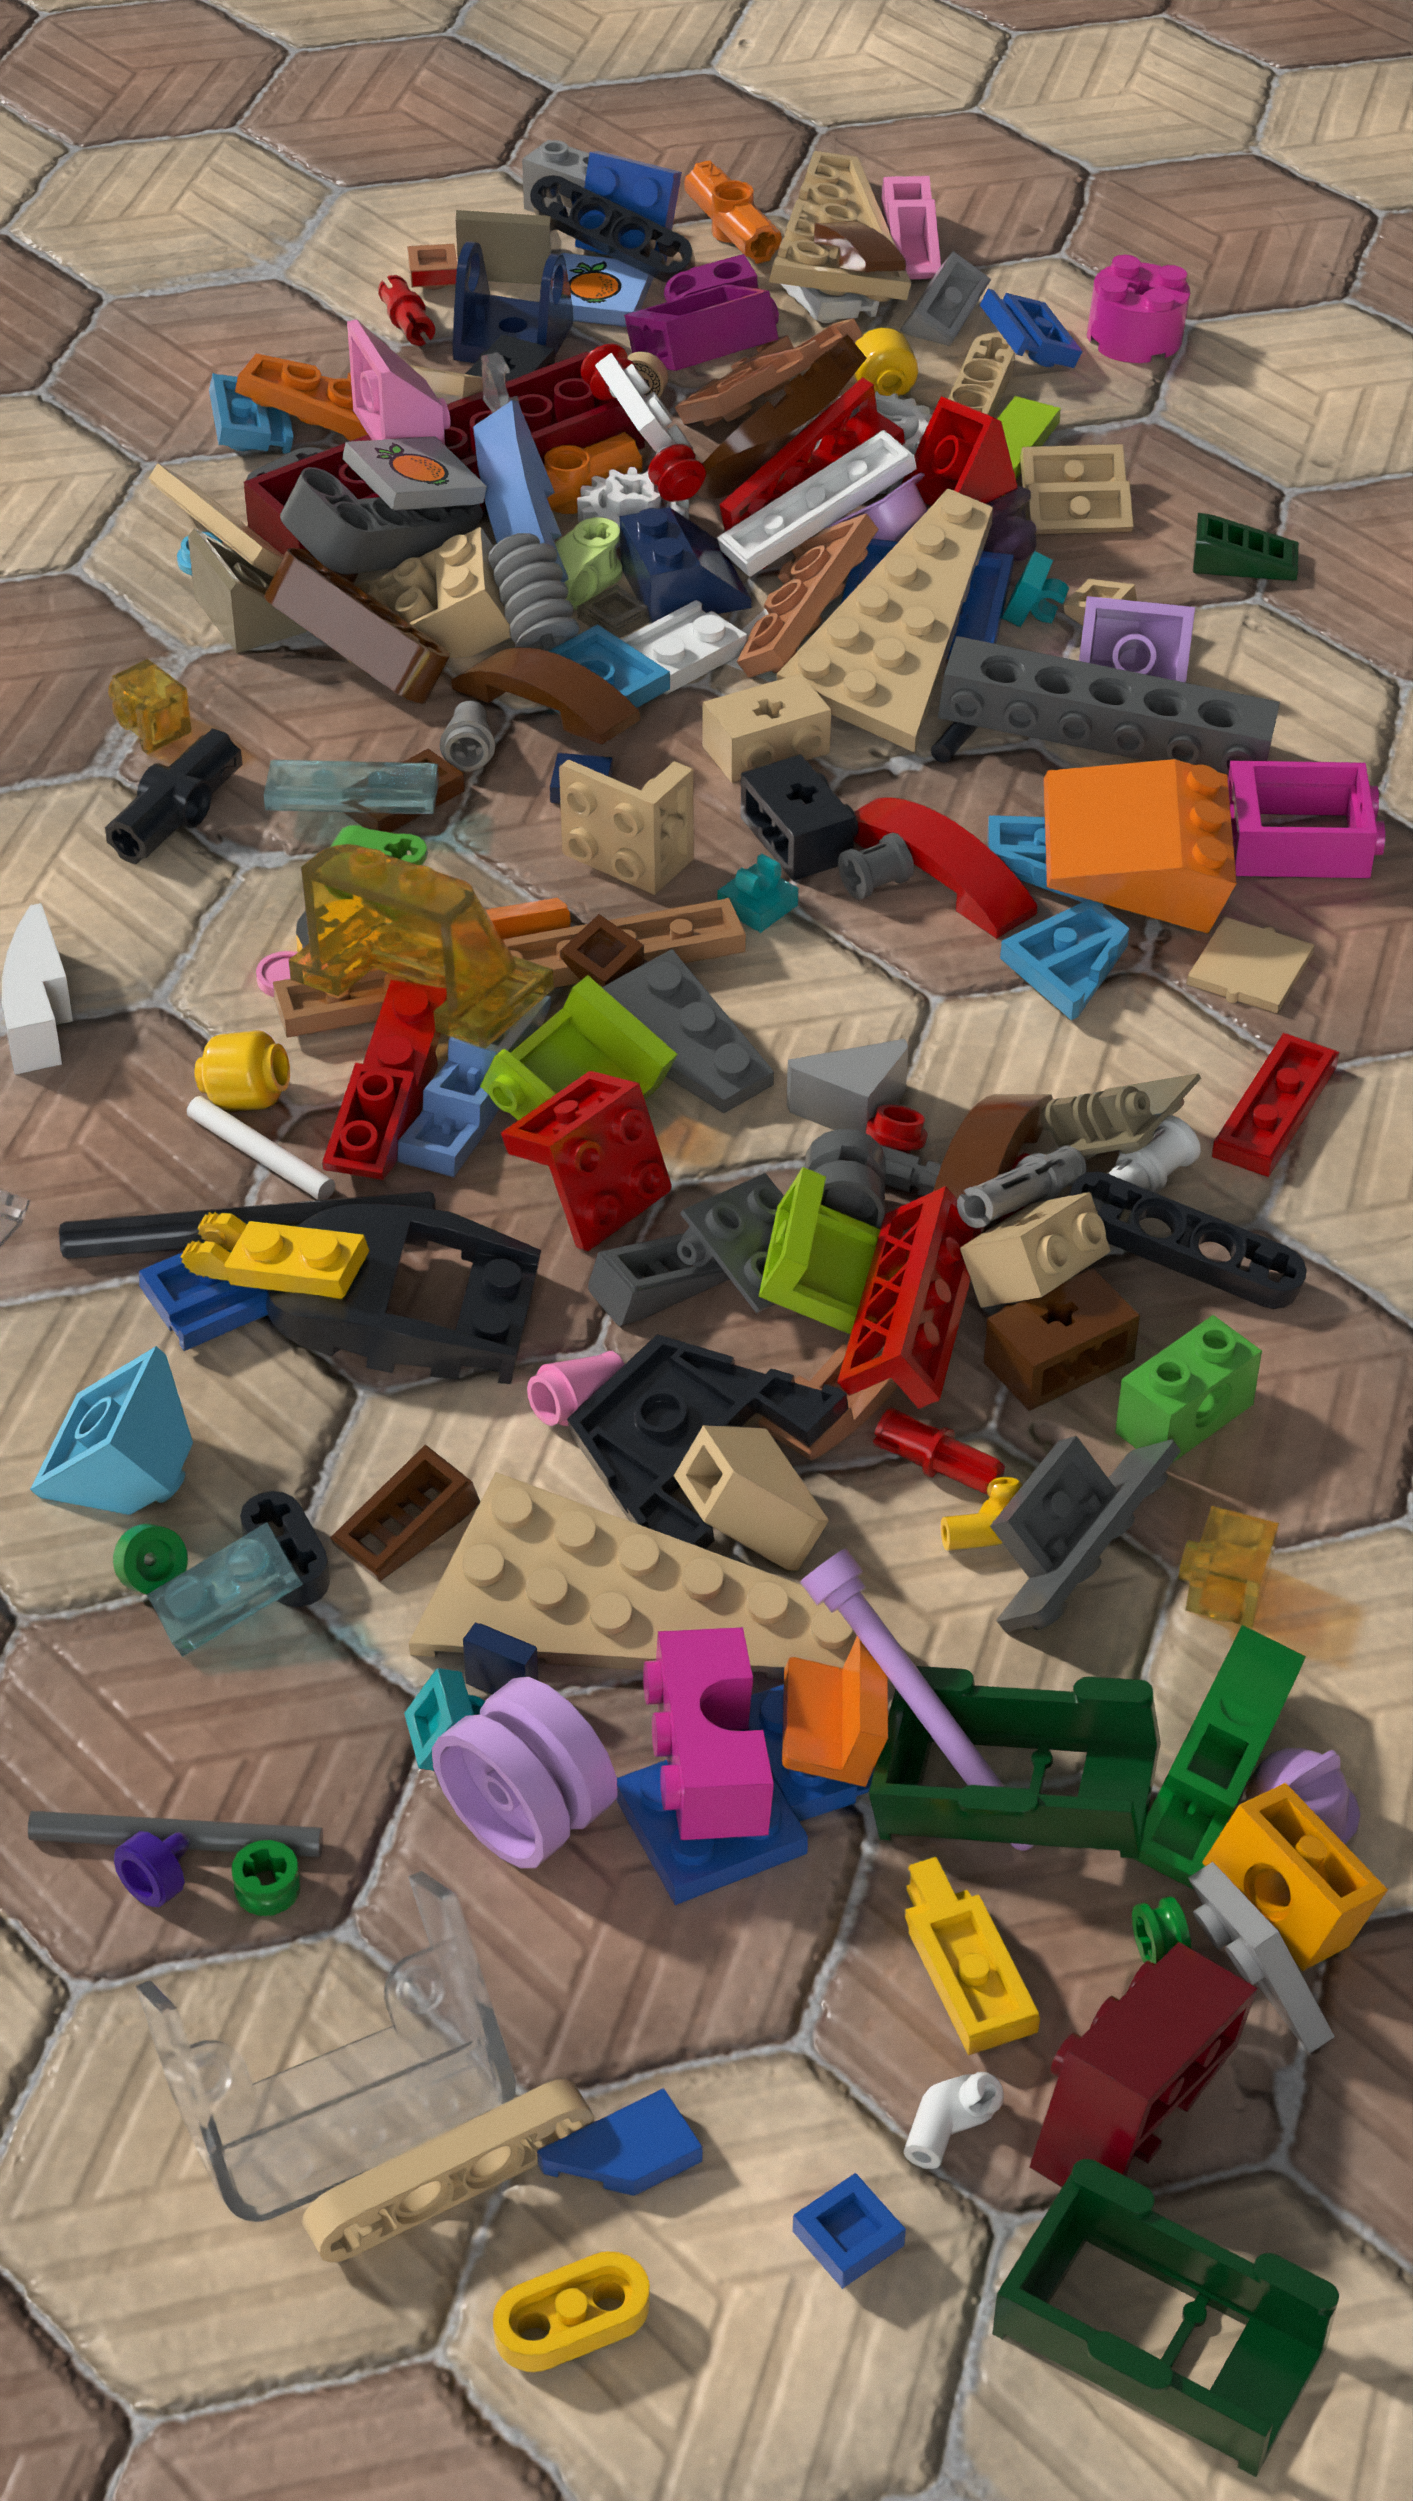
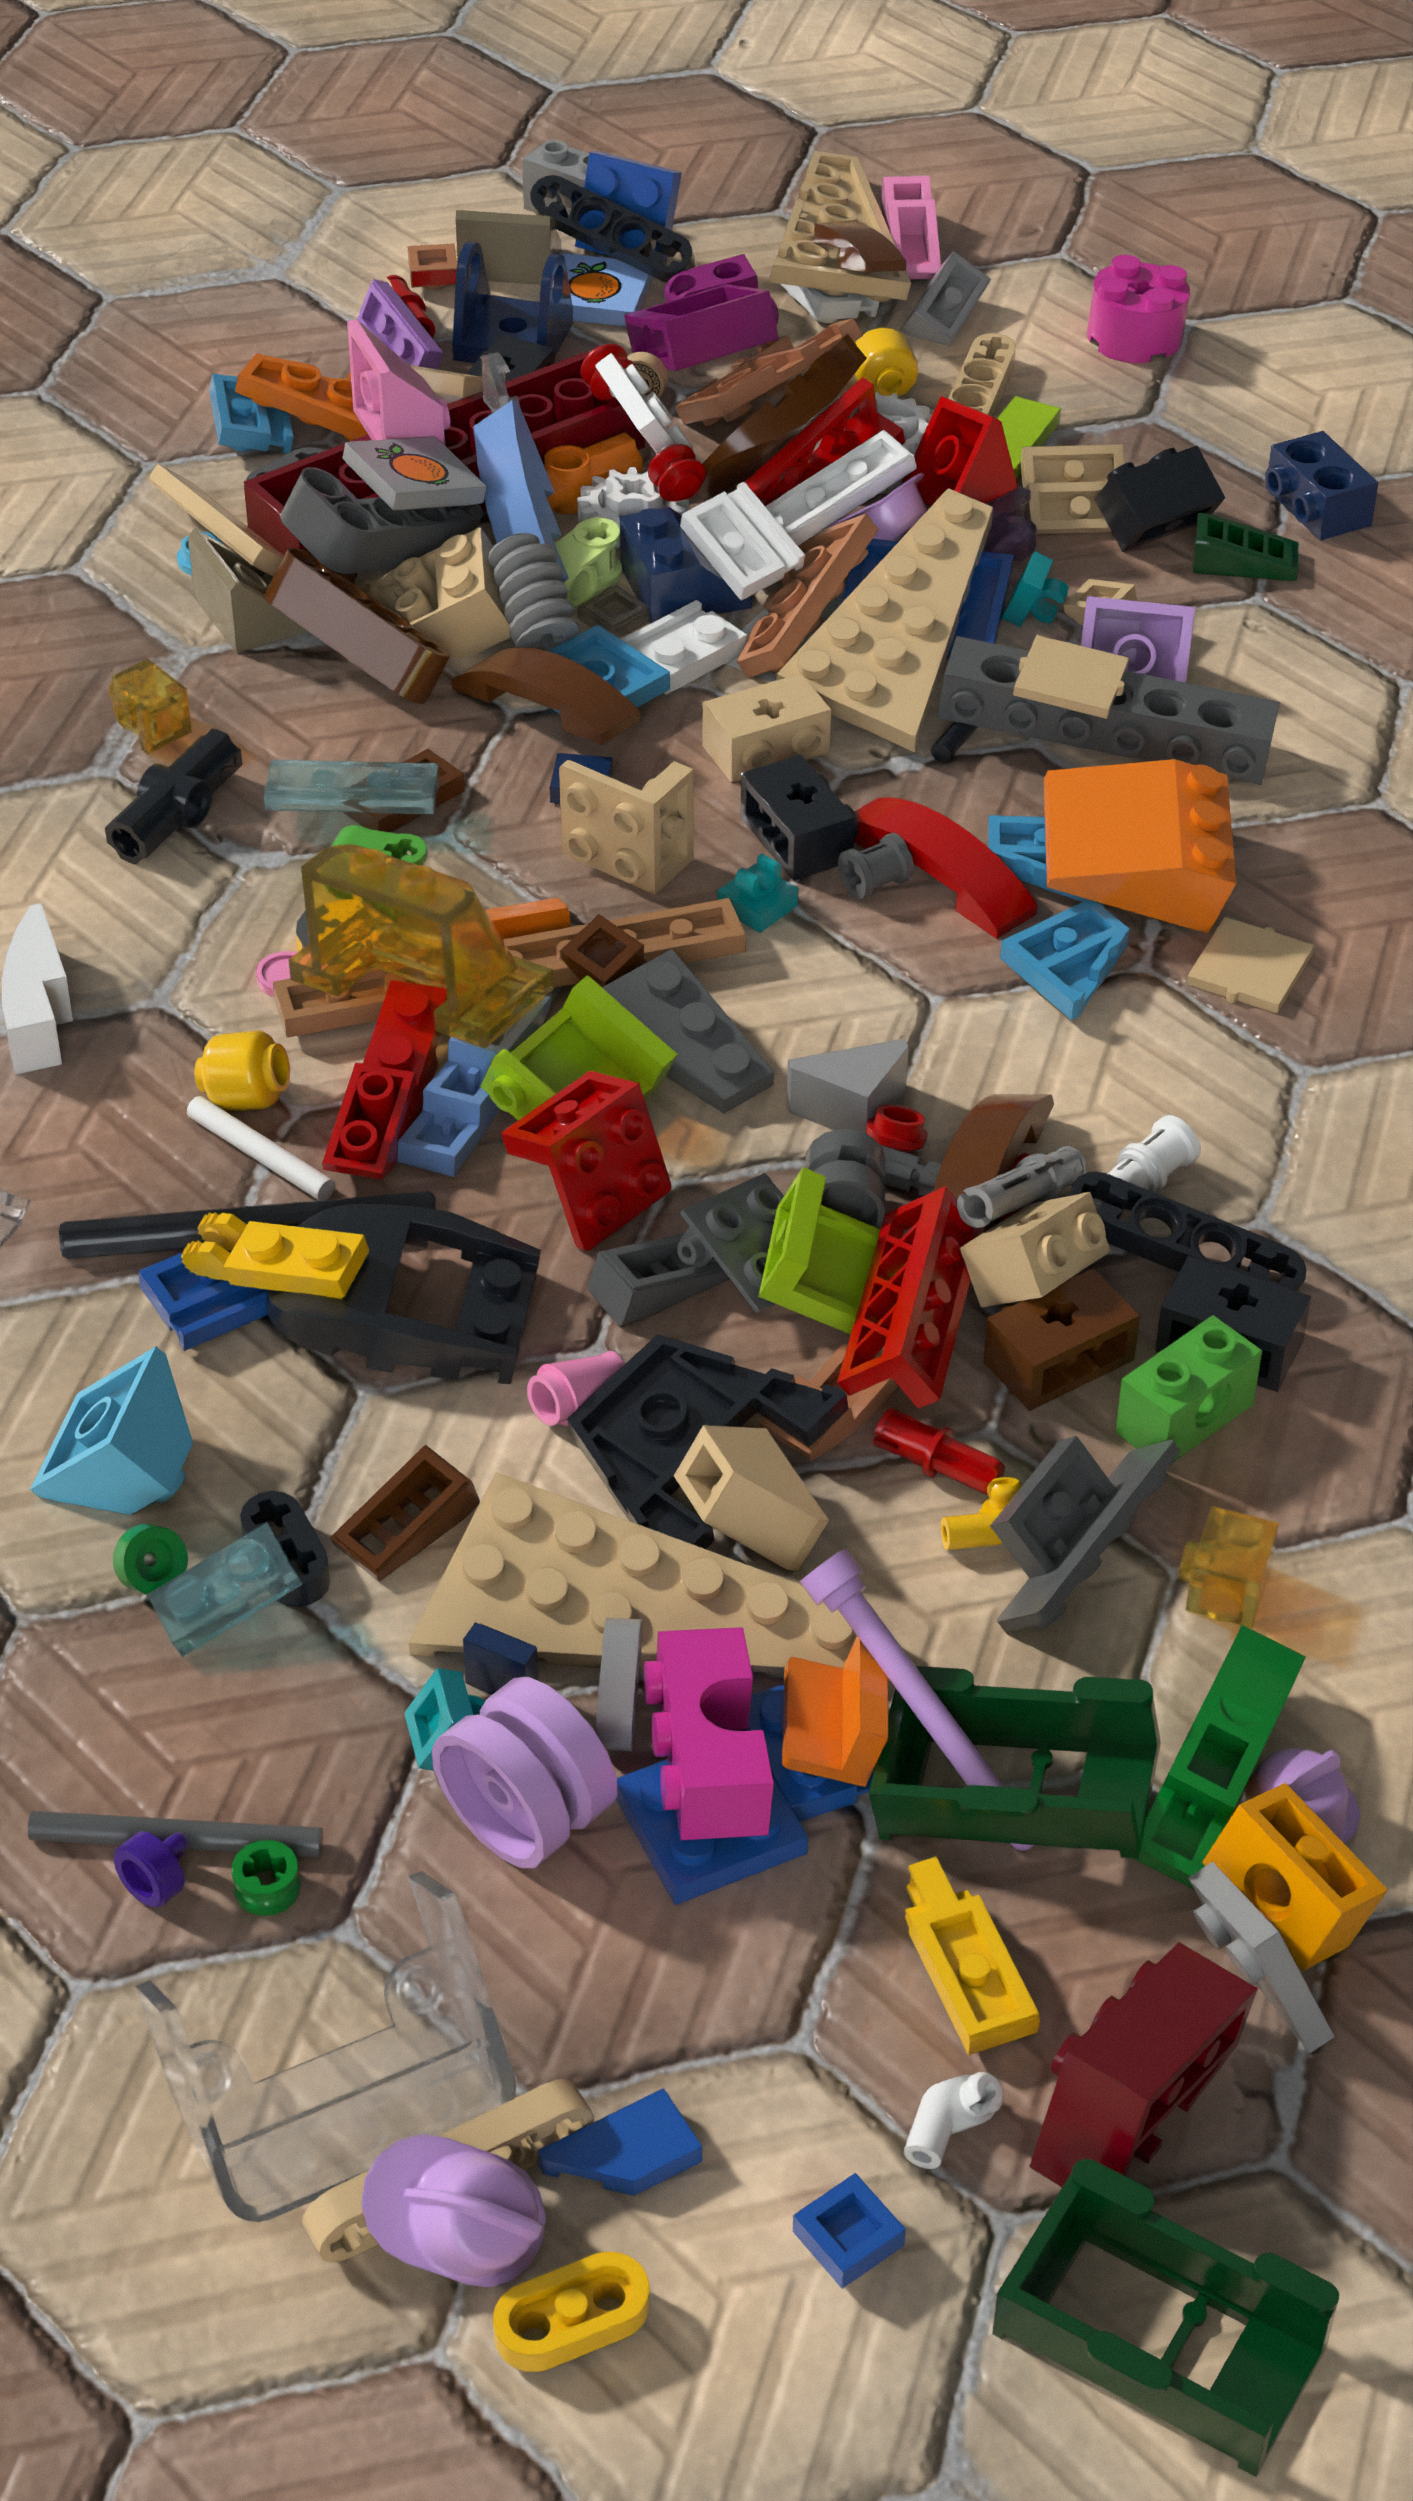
light grey cone [440,701,495,772] -> none
orange piece [684,160,782,264] -> none
blue plate [980,288,1083,368] -> none
dark tan hinge [1040,1073,1201,1160] -> none
green bush [1132,1896,1192,1964] -> none
red tile [1211,1033,1339,1178] -> none
dark pink window [1228,761,1385,878] -> none
none -> medium lavender tile [357,279,444,369]
none -> lavender piece [361,2134,546,2288]
none -> light grey beam [596,1617,643,1752]
none -> white plate [680,482,805,600]
none -> tan piece [1013,635,1129,719]
none -> black brick [1094,445,1226,552]
none -> black brick [1155,1256,1311,1392]
none -> dark blue brick [1265,431,1379,541]

